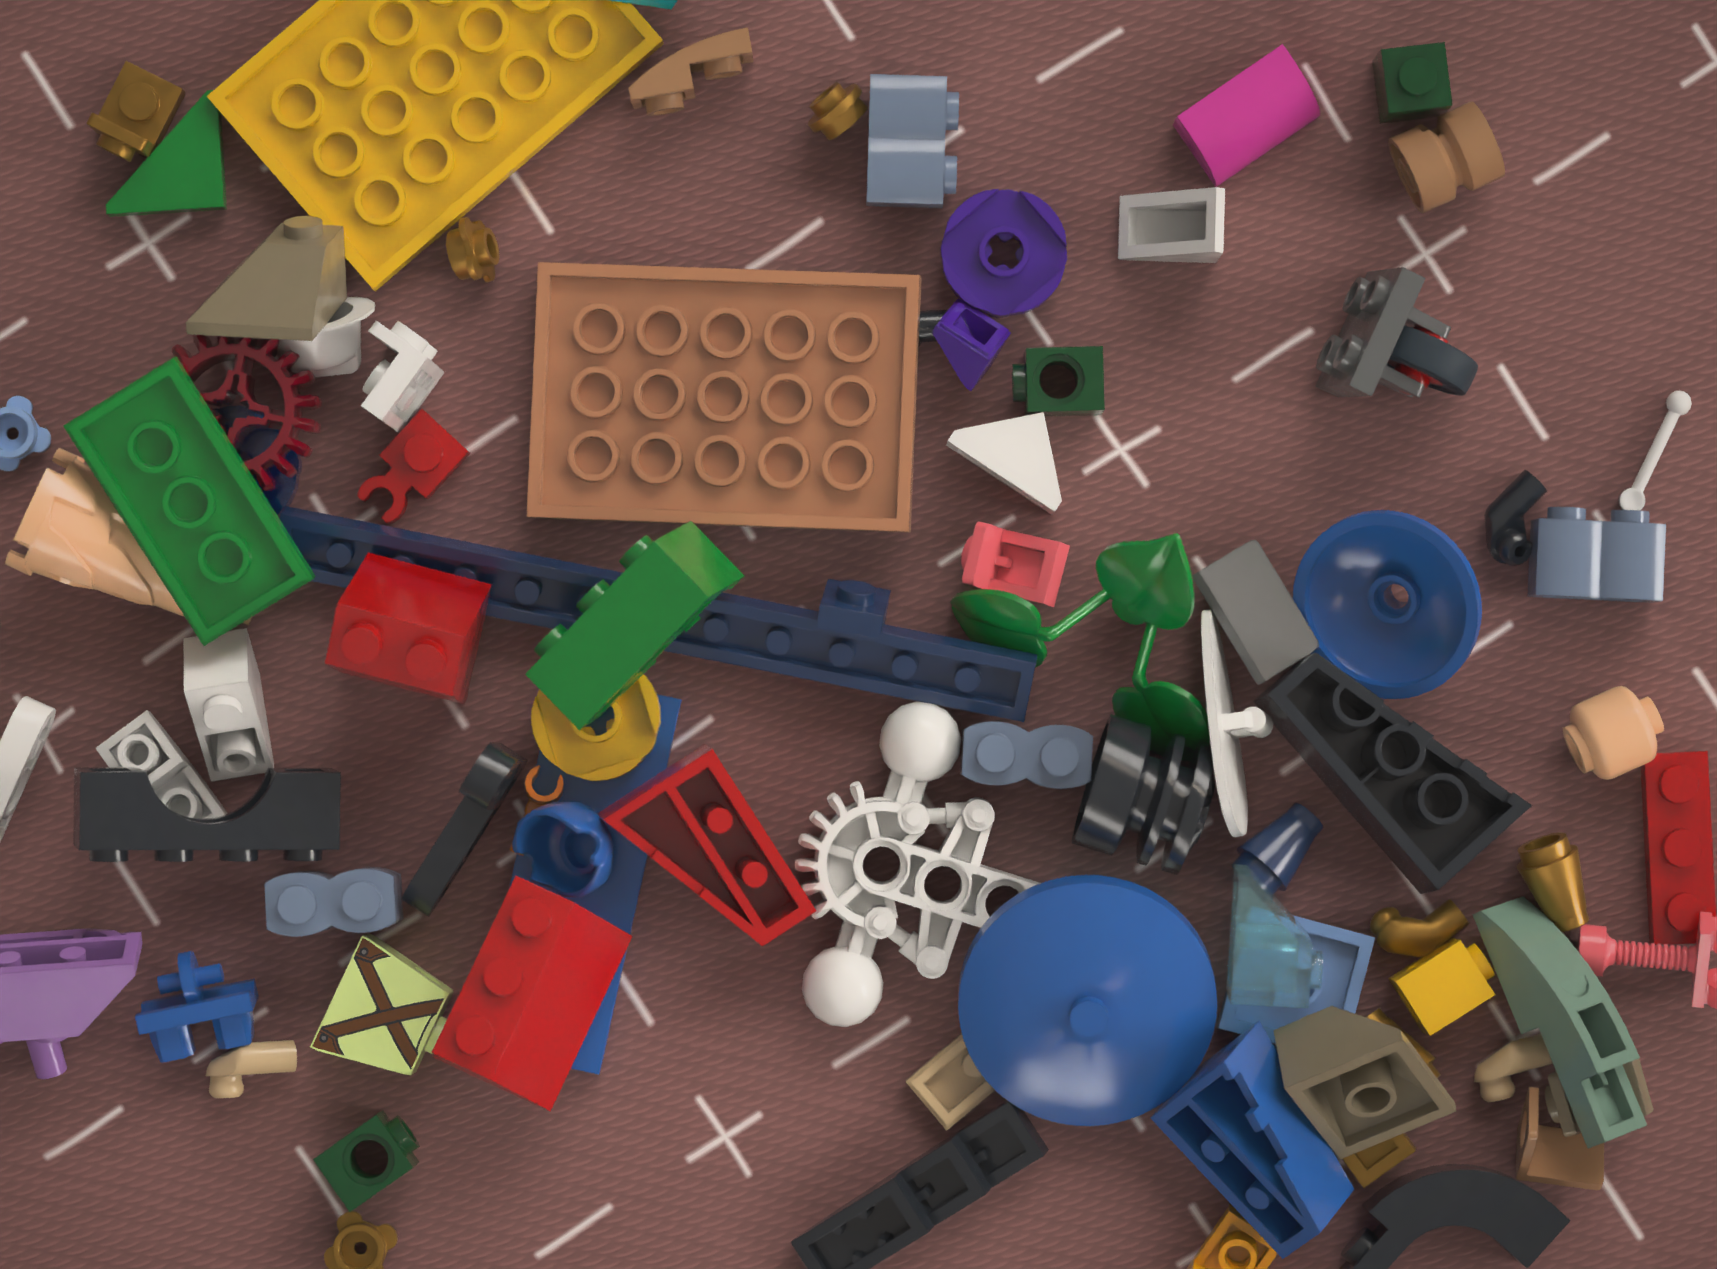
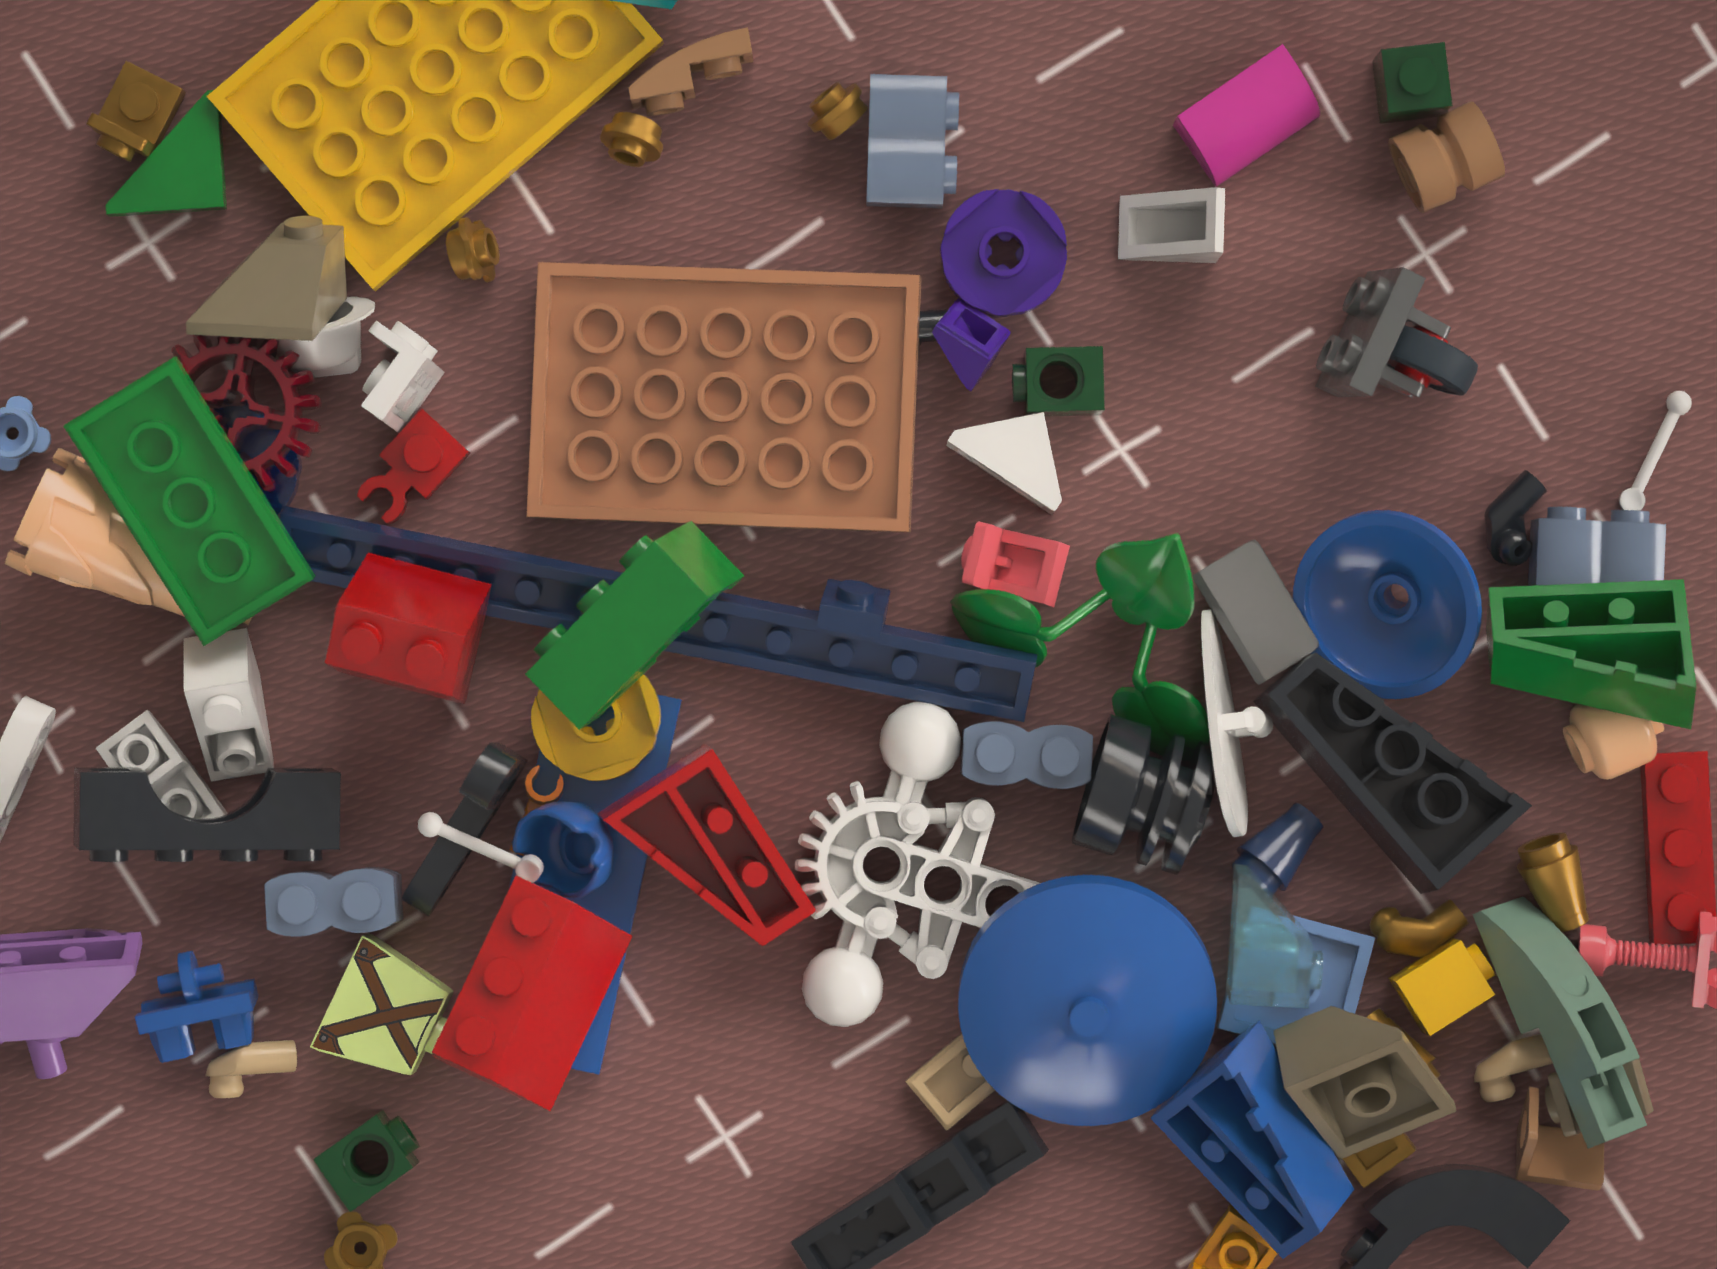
none -> white hinge [418,812,544,883]
none -> pearl gold plate [600,112,663,167]
none -> green wedge [1486,579,1697,730]

